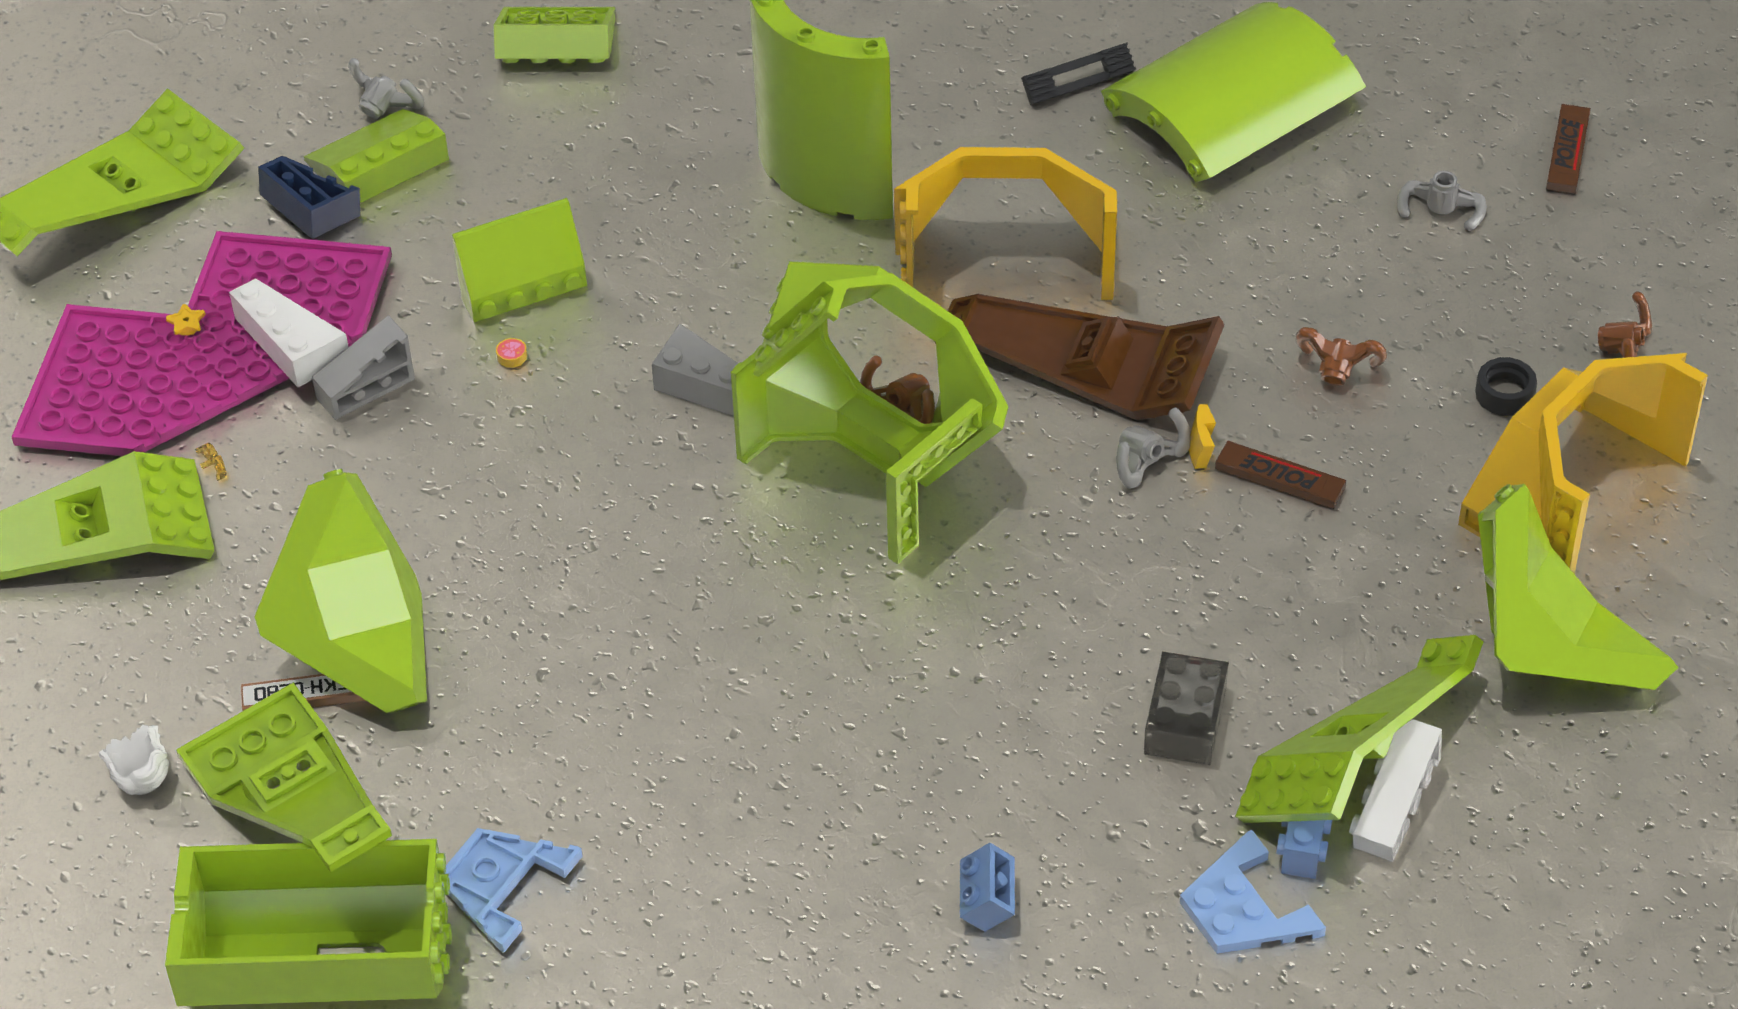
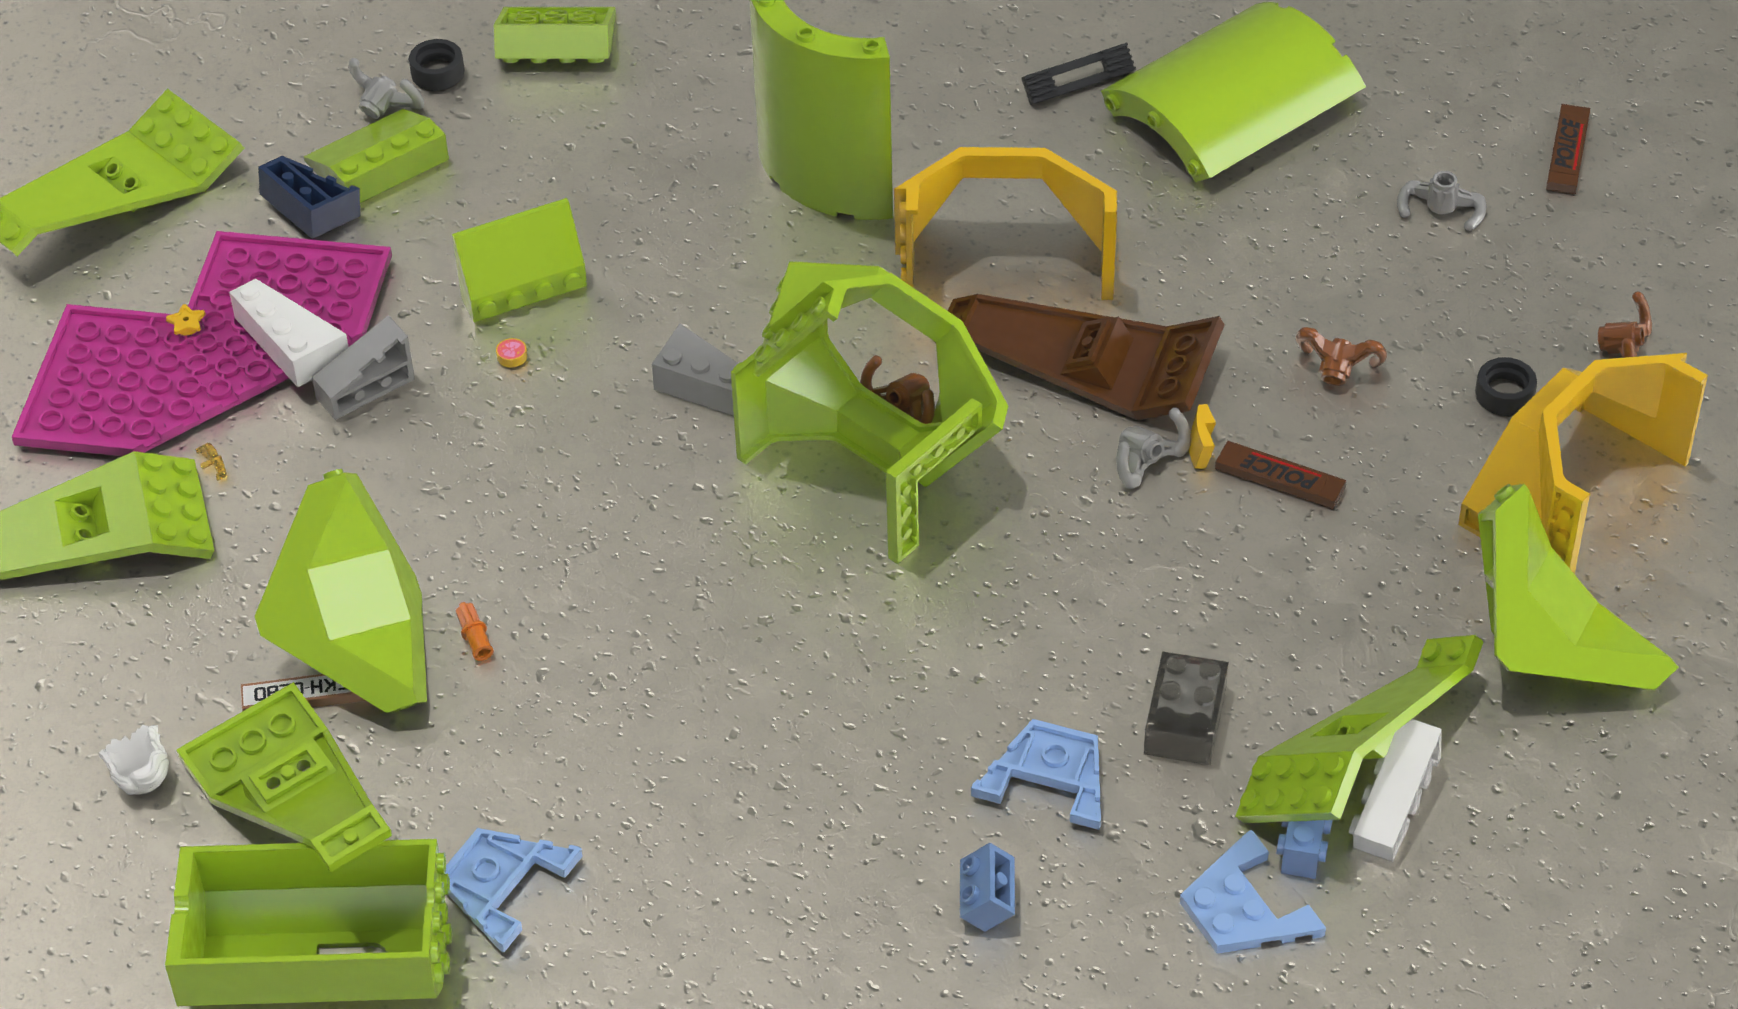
none -> black tyre [408,39,465,91]
none -> orange axle [456,602,494,661]
none -> light blue wing [971,719,1101,830]

